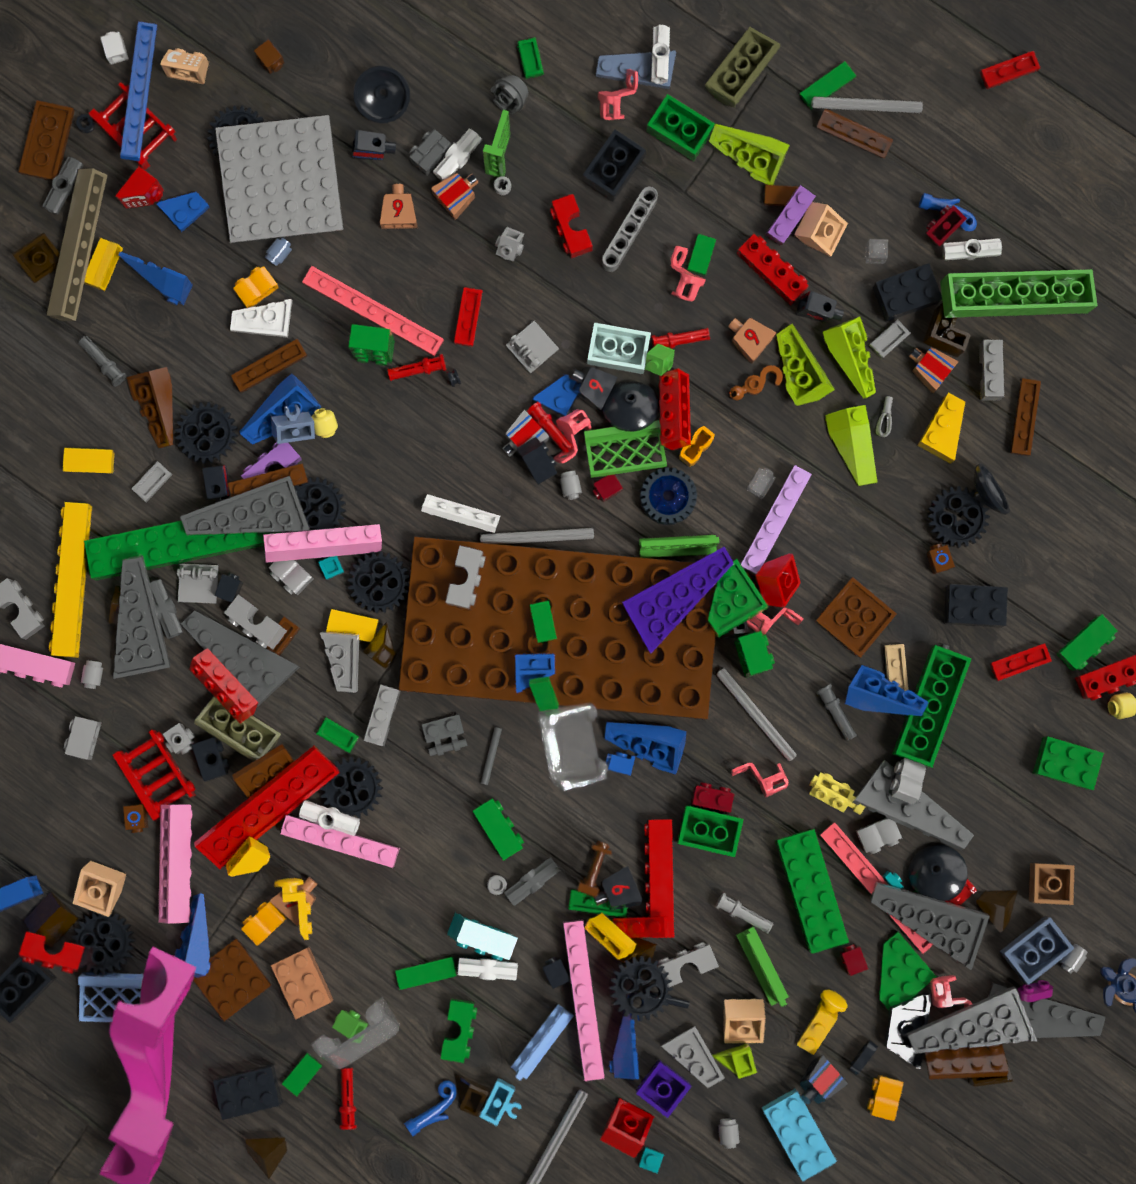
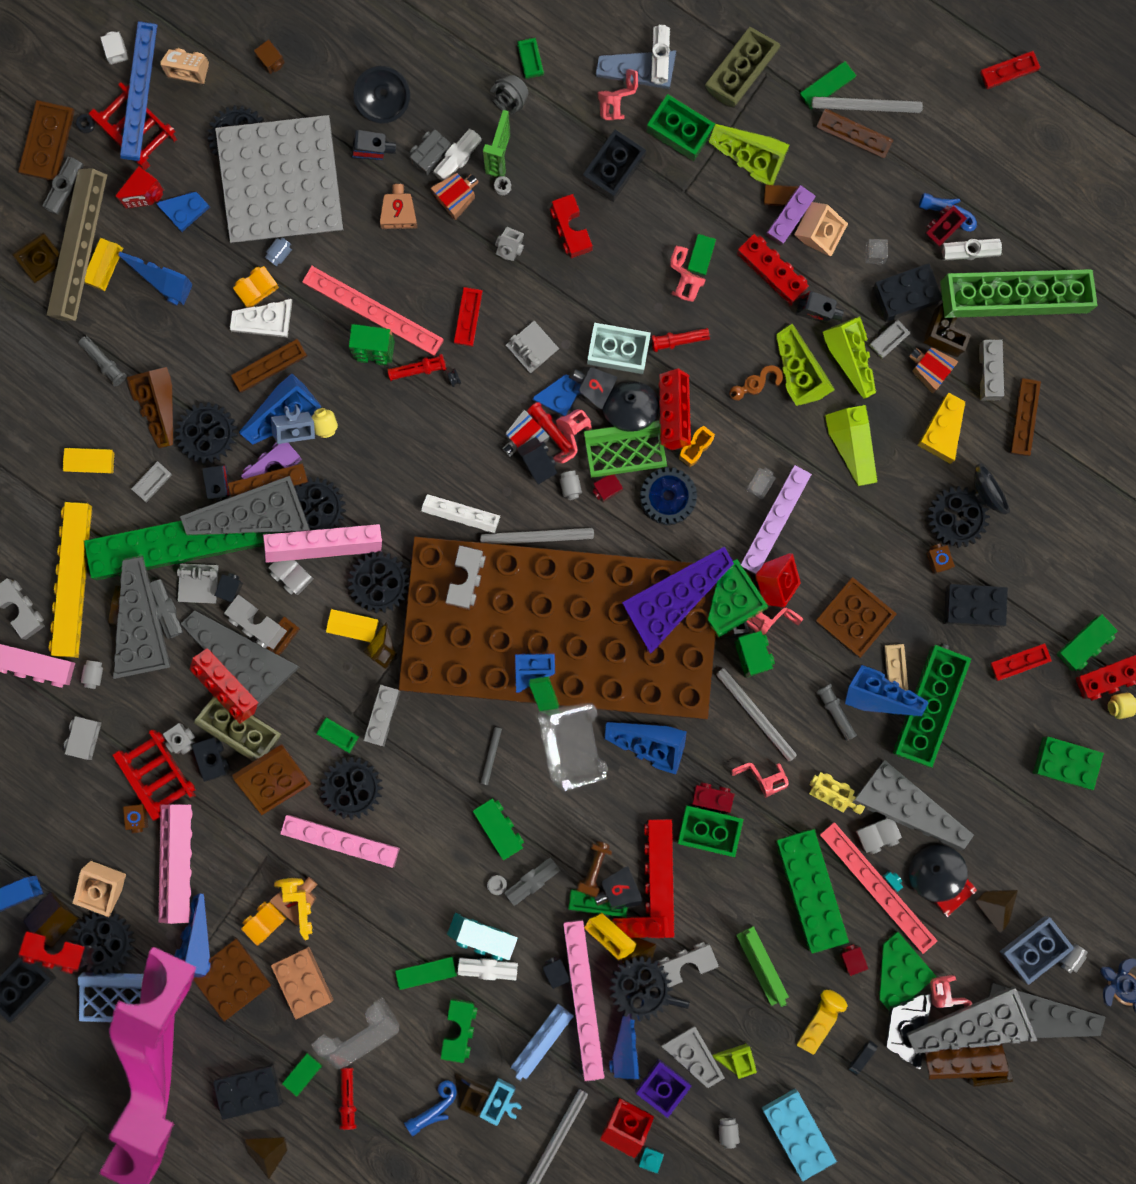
red plate [194,746,340,869] -> none
yellow slope [226,836,270,877] -> none
white piece [299,800,360,836] -> none
teal plate [319,556,344,580] -> none
light grey wing [320,632,359,693] -> none
bright green brick [332,1010,368,1041] -> none
dark grey plate [422,714,468,756] -> none
green tile [530,601,557,643] -> none
light grey beam [602,187,658,272] -> none
blue brick [605,752,635,775] -> none
bright green fence [639,535,719,558] -> none
bright green brick [645,344,675,376] -> none
light grey pin [715,892,773,934] -> none
light nougat slope [724,999,765,1043] -> none
nougat torso [728,318,776,364] -> none
torso [800,1055,848,1104] -> none
light orange brick [867,1075,903,1121] -> none
dark grey wing [870,882,989,970] -> none
light grey piece [876,396,893,437] -> none
light grey brick [890,758,926,804] -> none
magenta plate [1018,980,1053,1002] -> none
medium nougat brick [1029,863,1074,905] -> none

